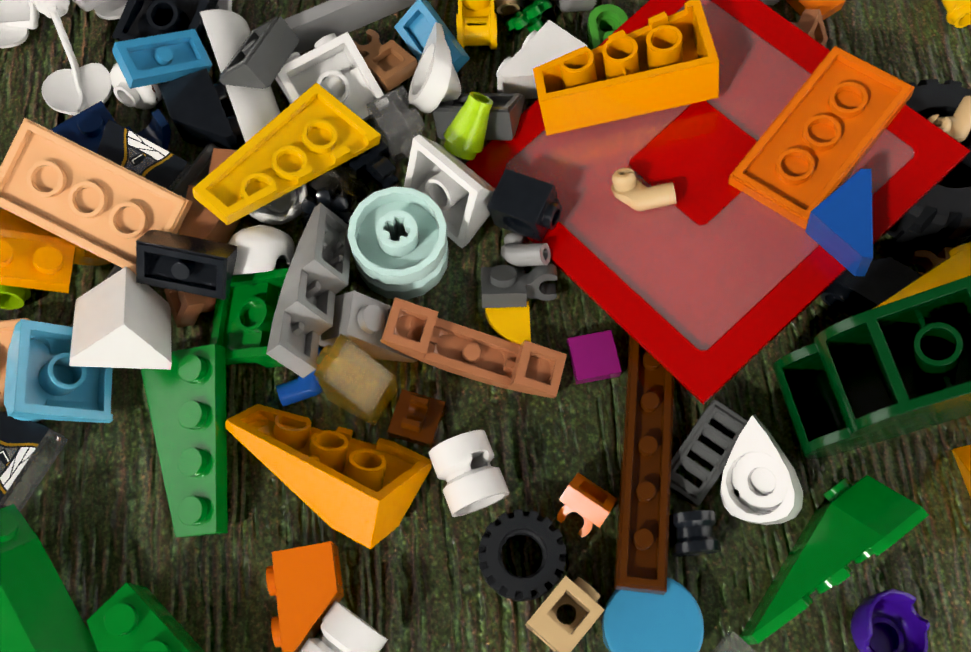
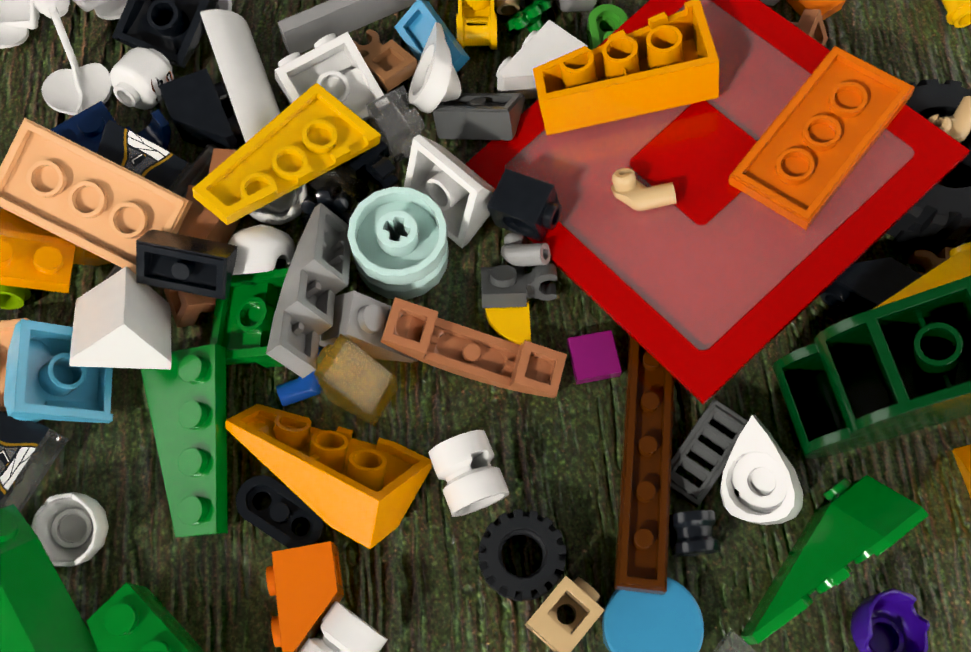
dark azure plate [112,29,213,89] -> none
dark grey slope [219,16,299,89] -> none
reddish brown tile [387,389,446,449] -> none
lime cone [443,92,493,160] -> none
tile [557,472,617,537] -> none
blue slope [805,169,873,277] -> none
none -> white hair [31,492,109,567]
none -> black plate [236,475,326,549]

